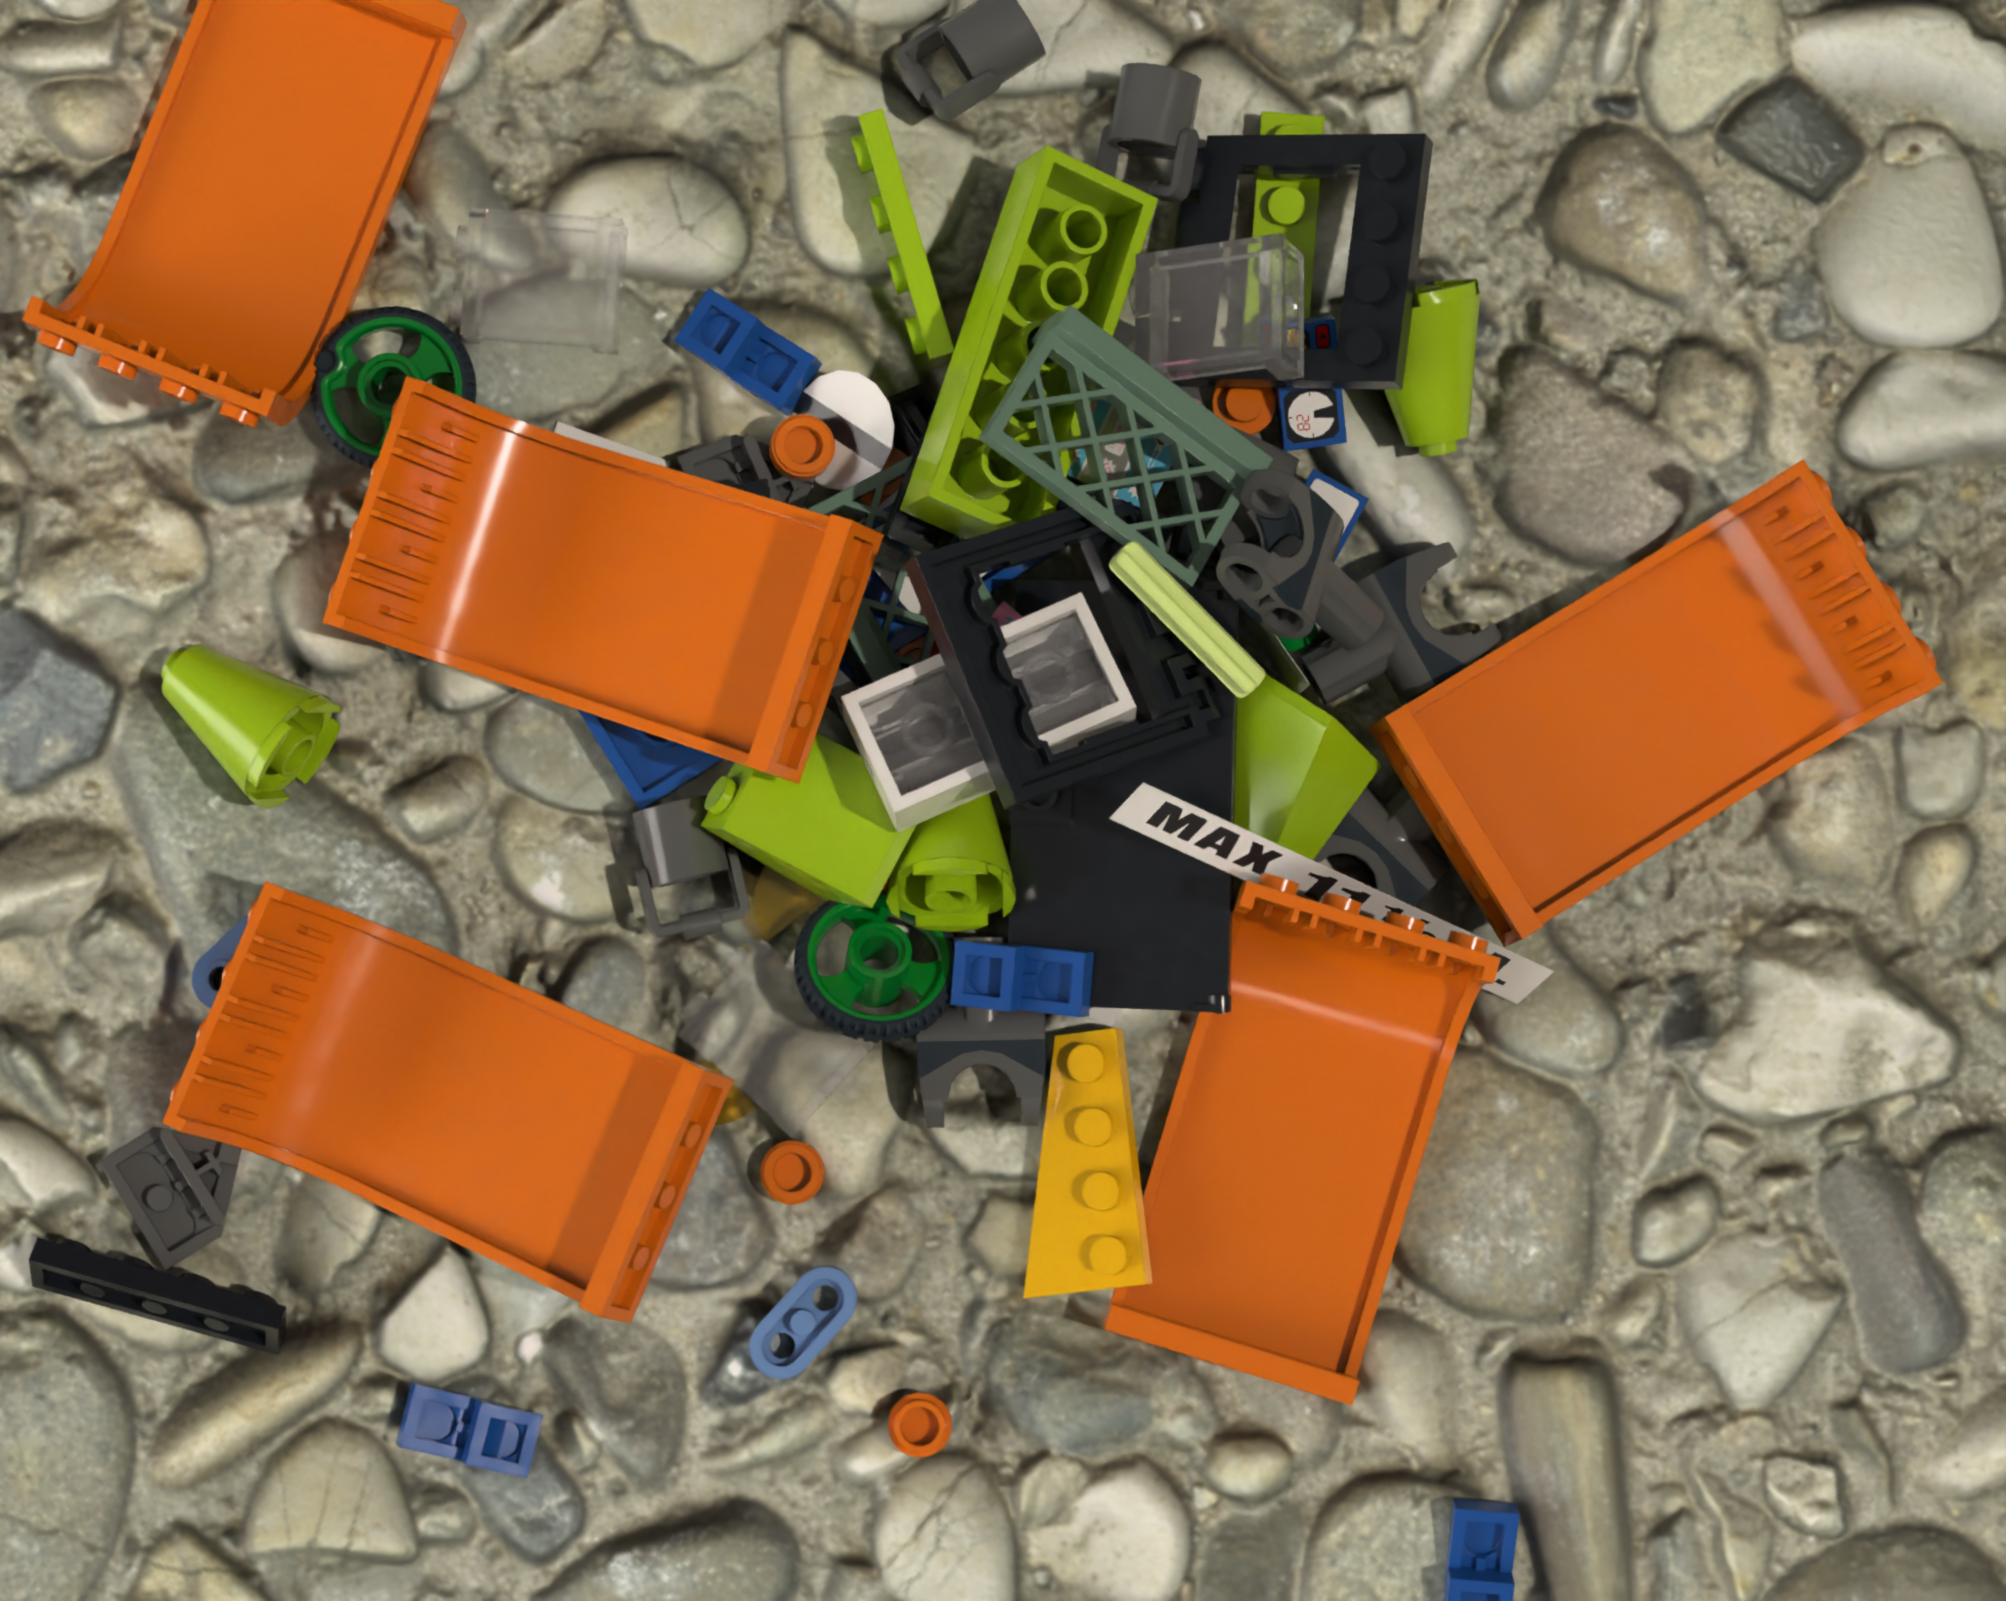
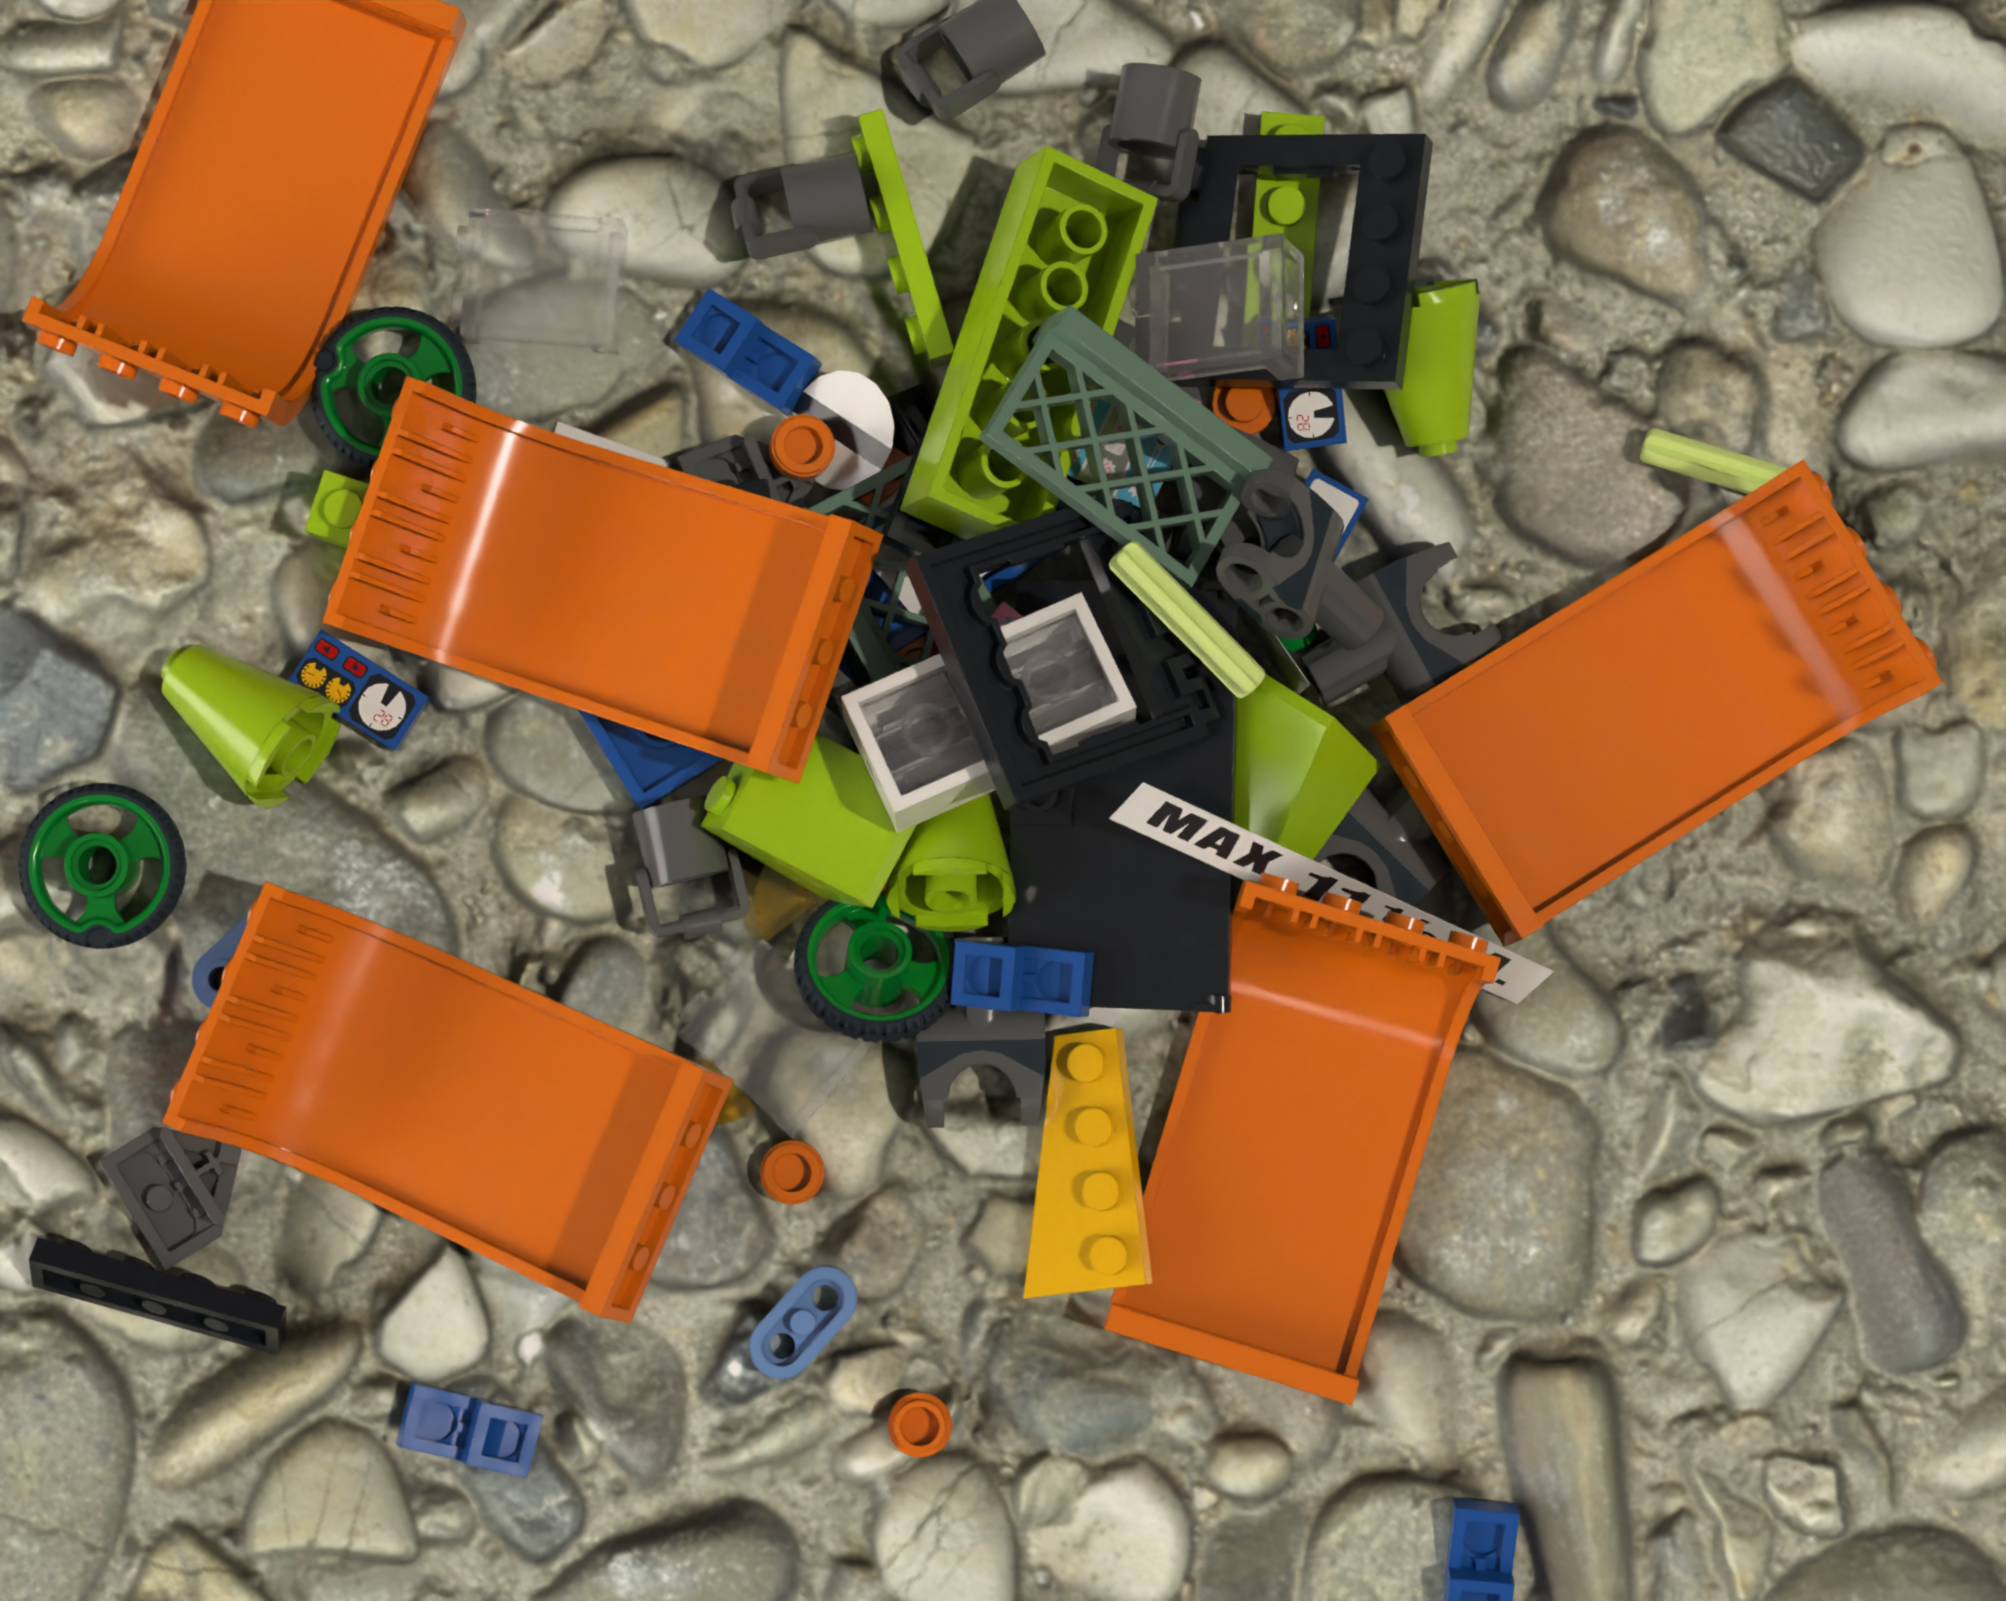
none -> green wheel [18,783,187,949]
none -> tile [289,629,431,752]
none -> lime brick [304,470,369,549]
none -> dark grey piece [731,151,873,260]
none -> yellowish green axle [1640,428,1827,494]

